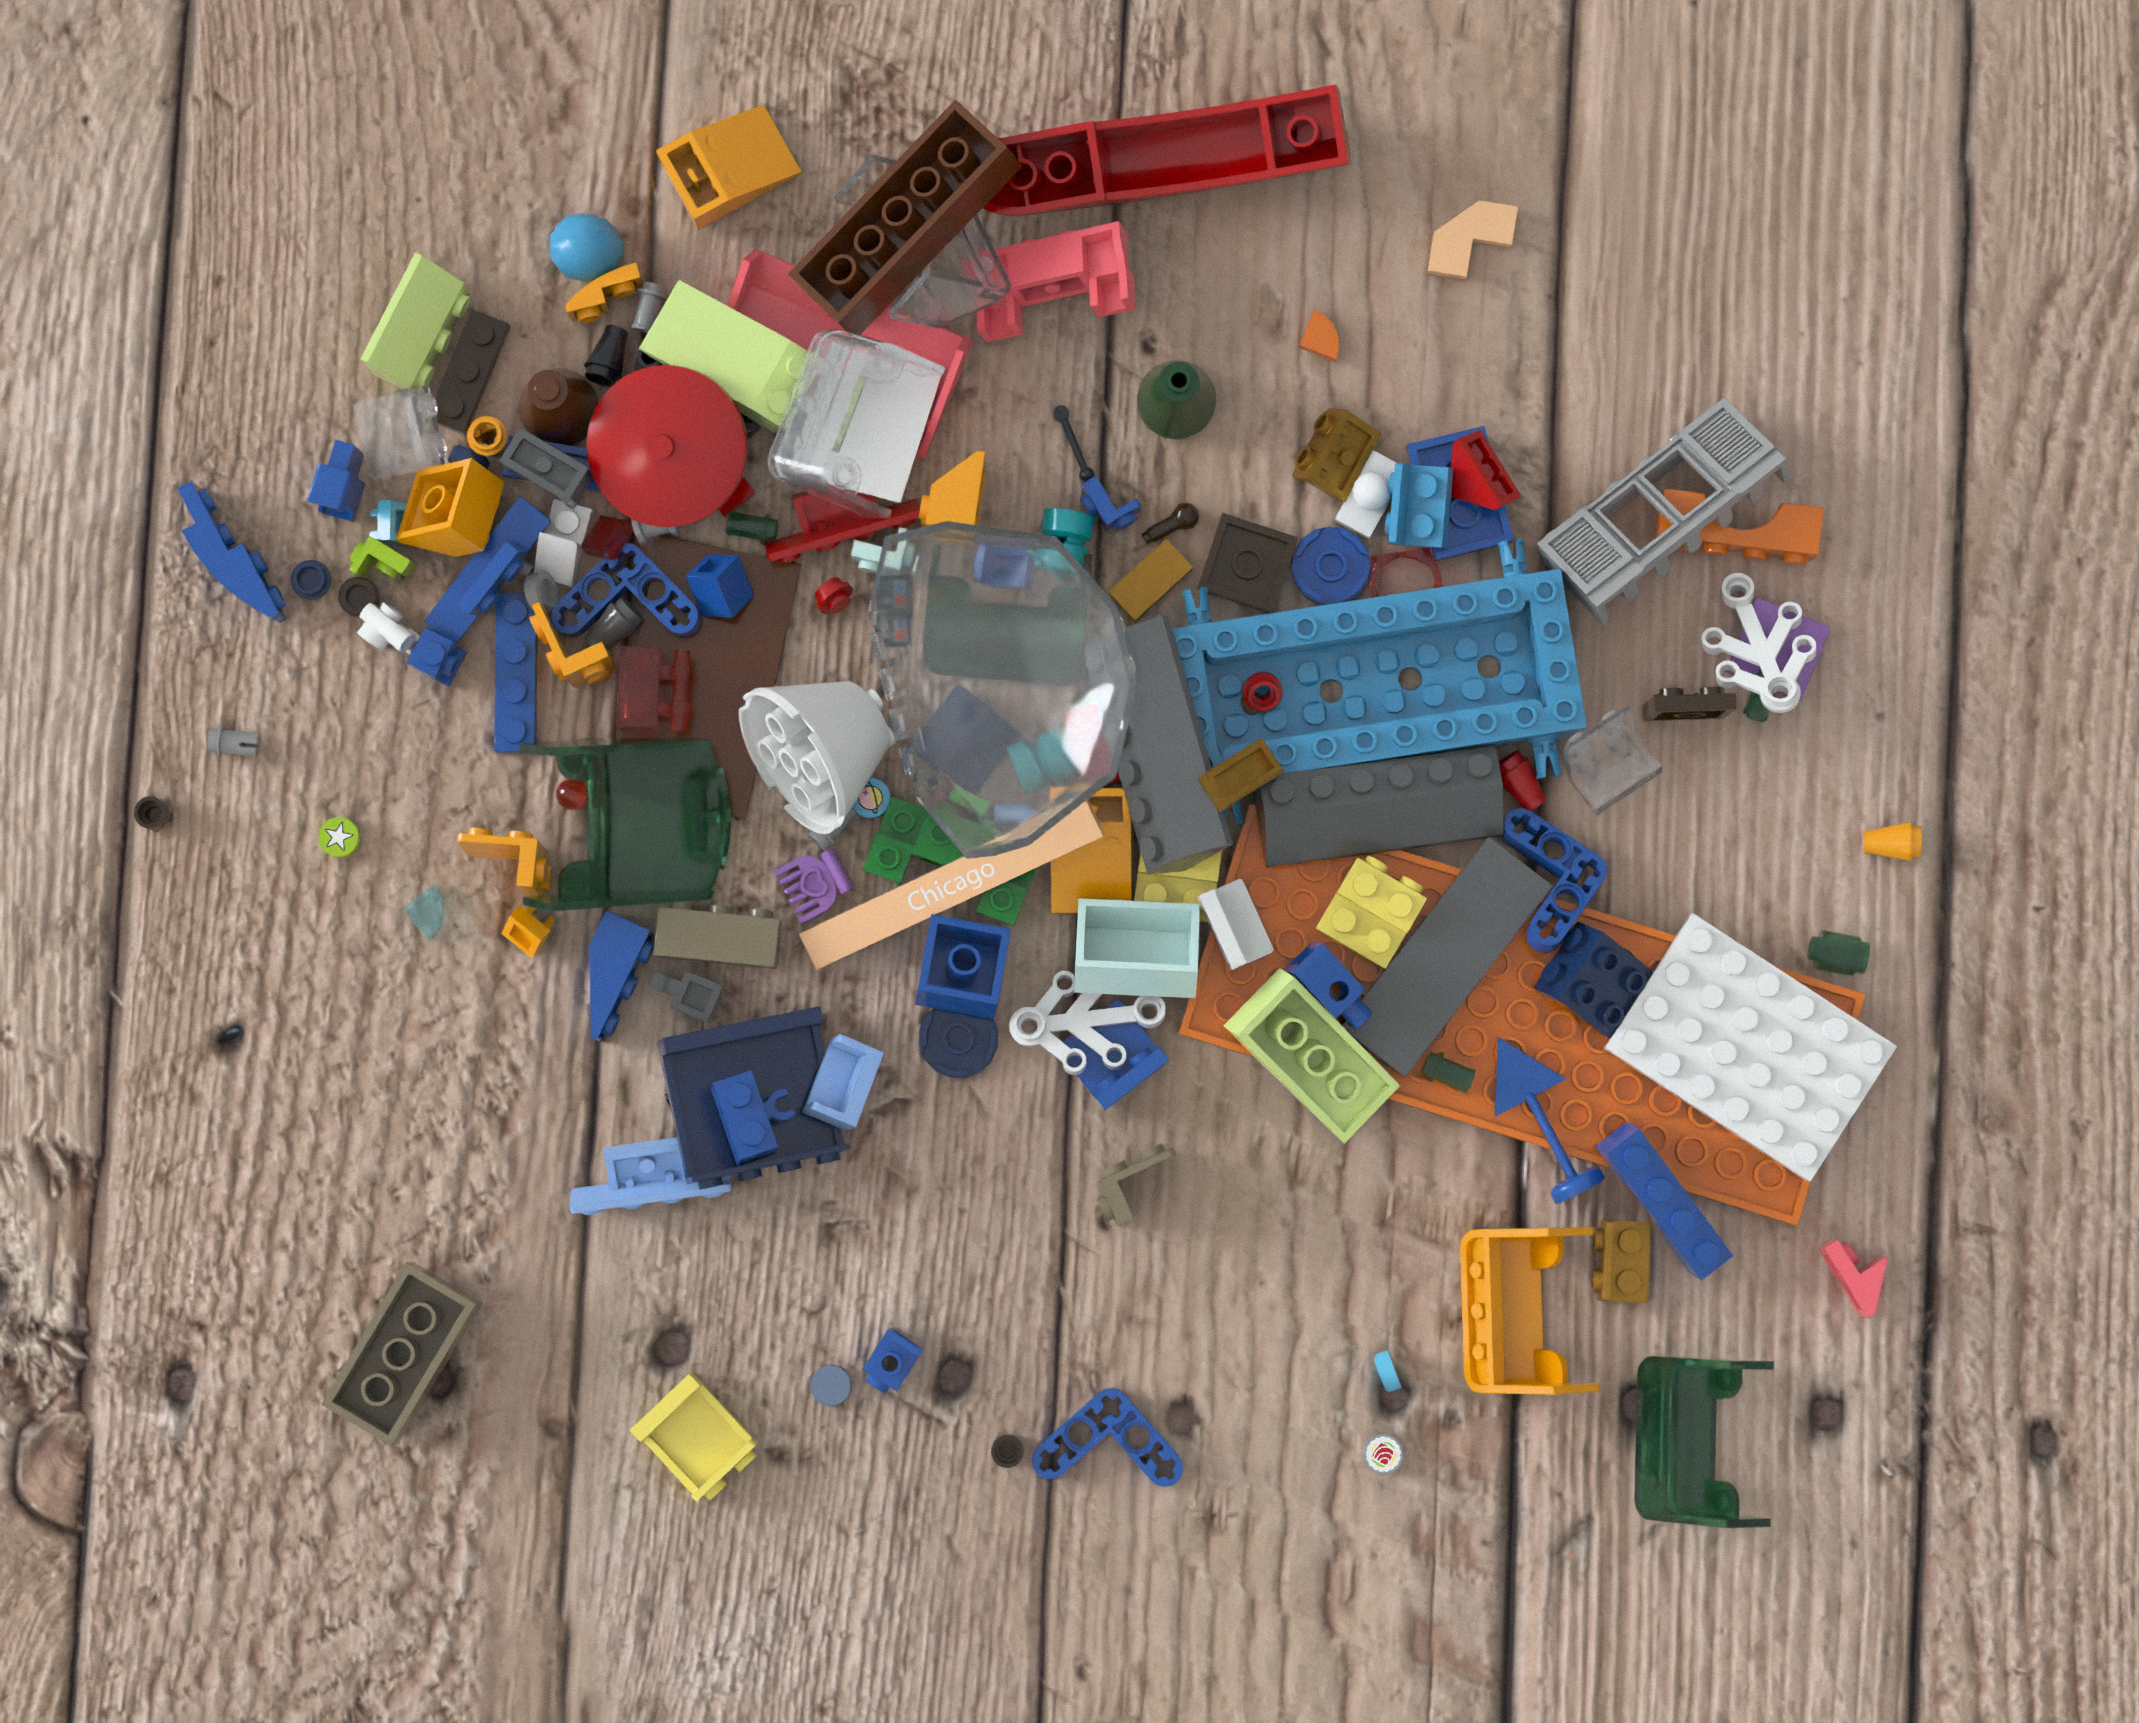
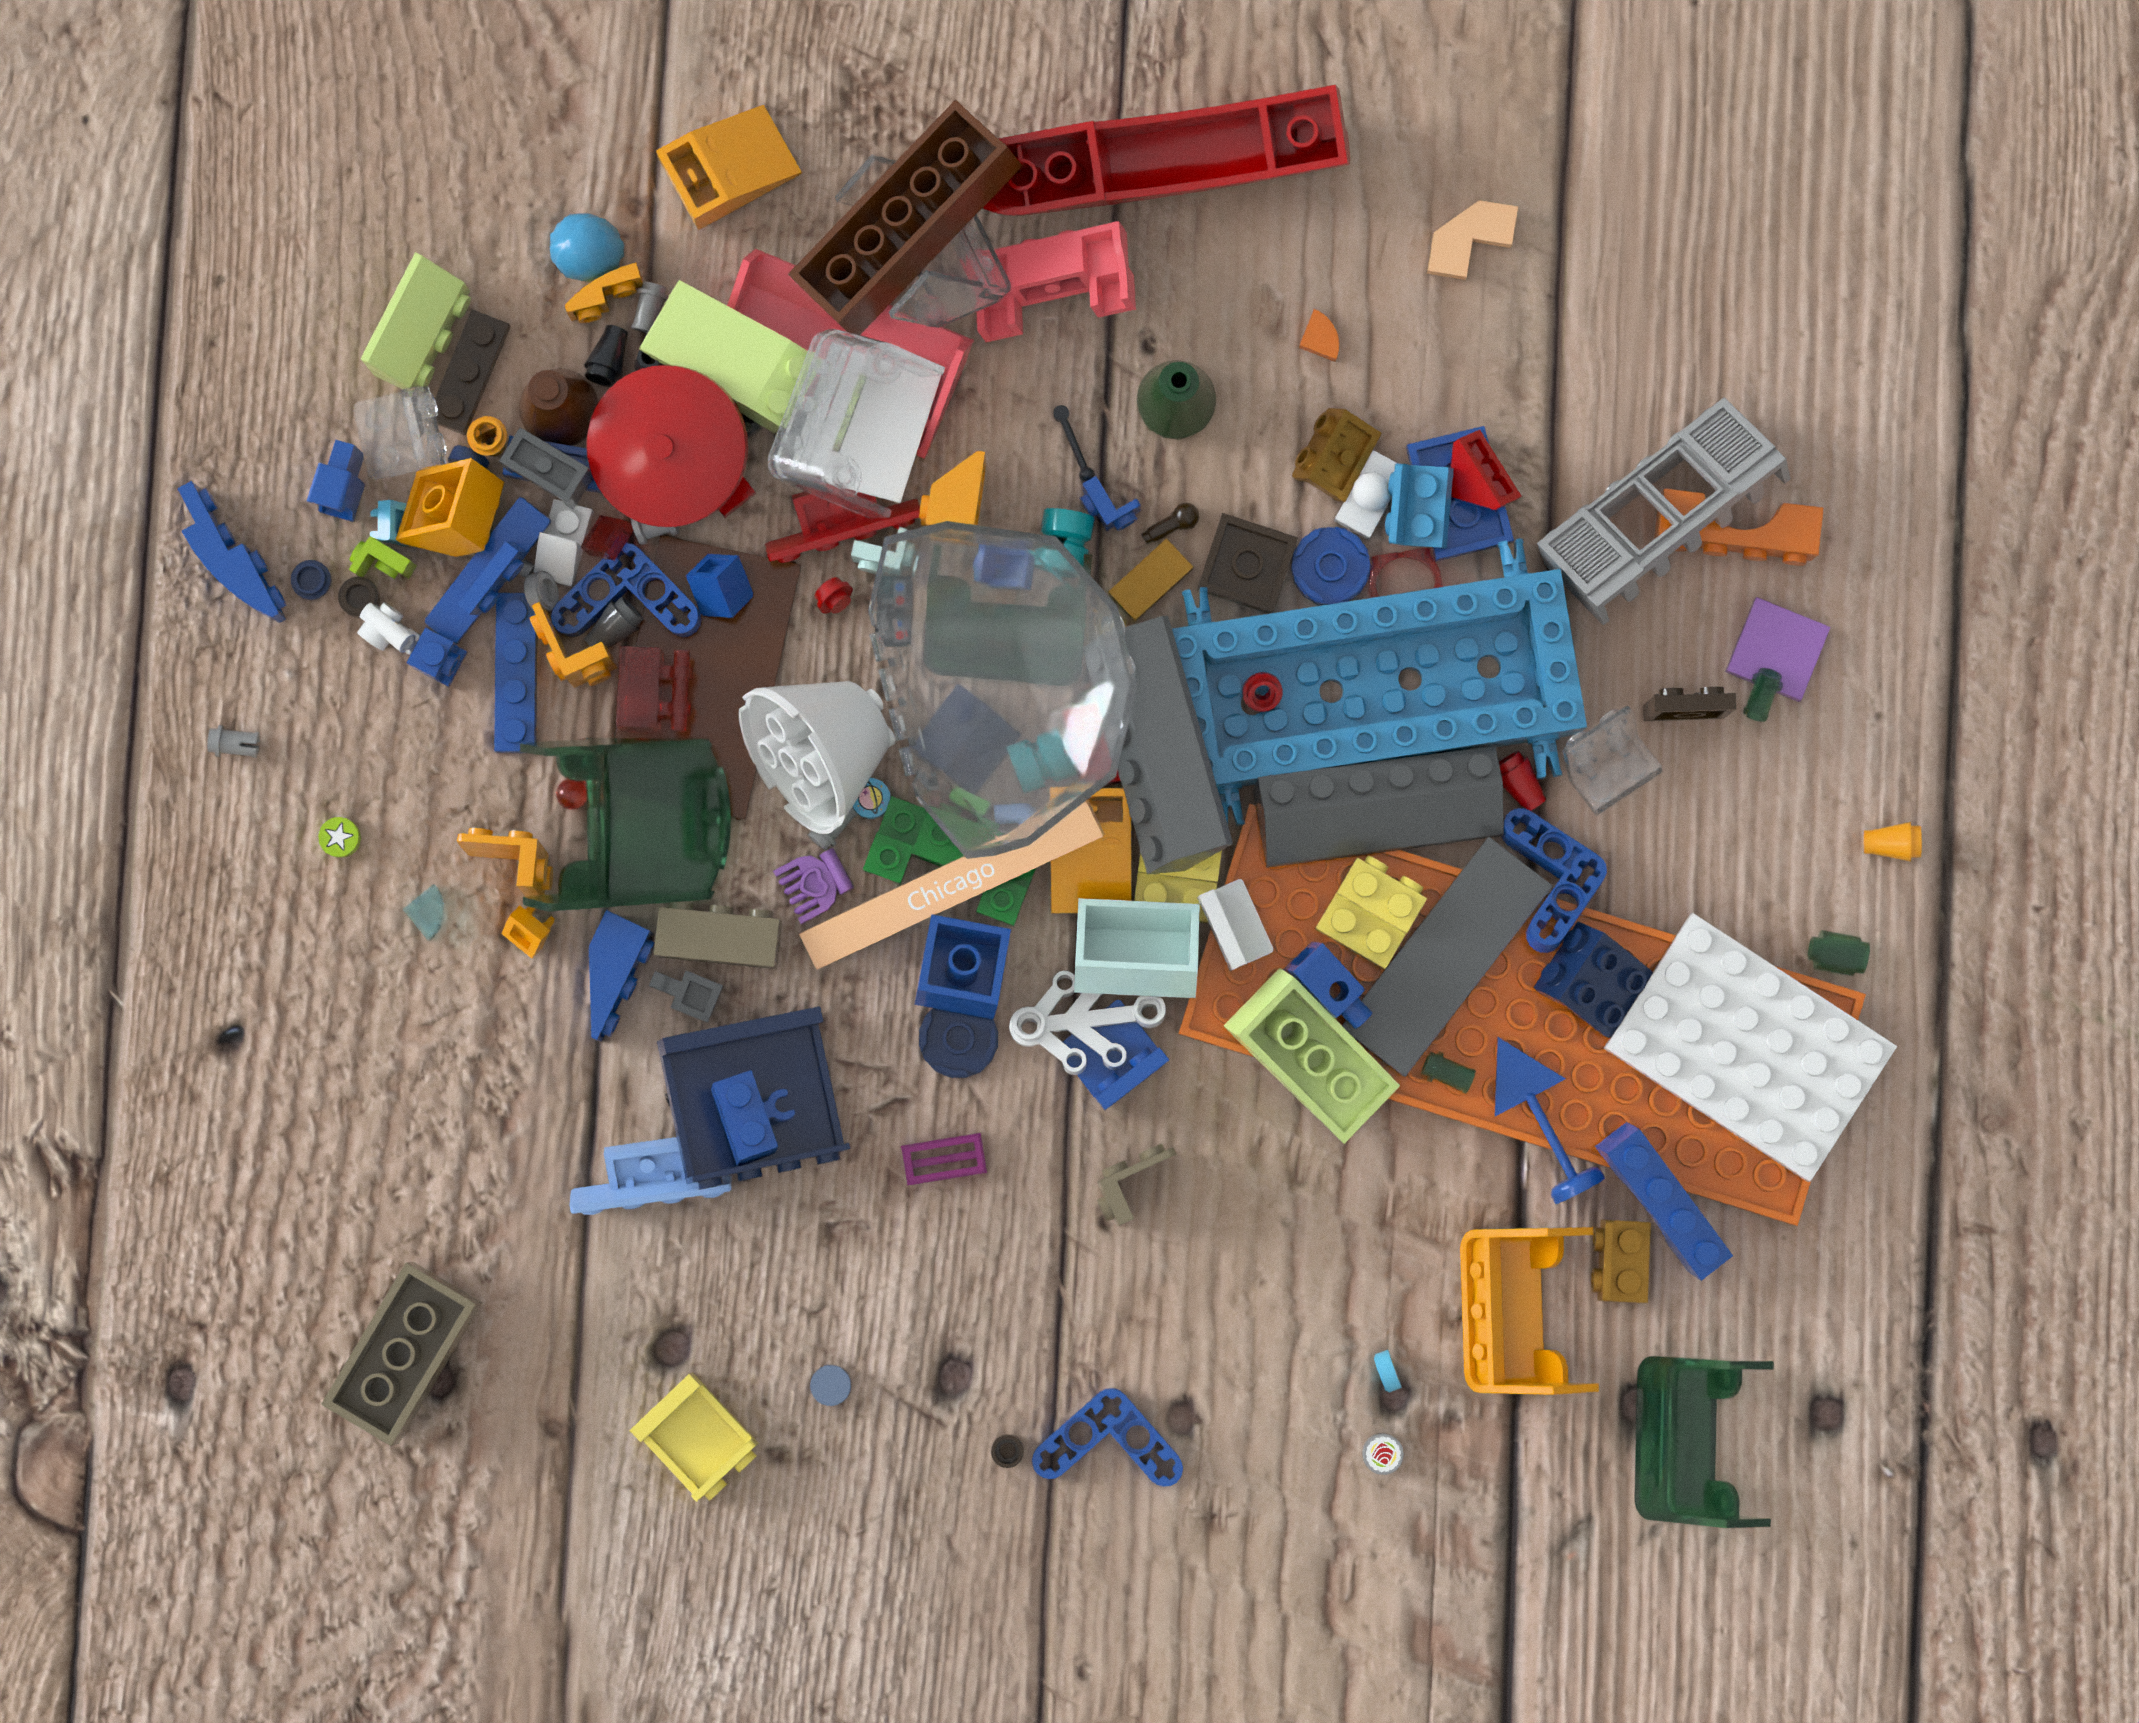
dark brown hose [134,796,173,831] -> none
clear green pin [726,510,779,546] -> none
light blue panel [802,1034,884,1131] -> none
blue brick [862,1328,924,1394] -> none
pearl gold tile [1197,737,1284,813] -> none
white plant [1702,573,1816,713] -> none
coral slope [1817,1239,1887,1318] -> none
none -> magenta tile [901,1133,987,1186]

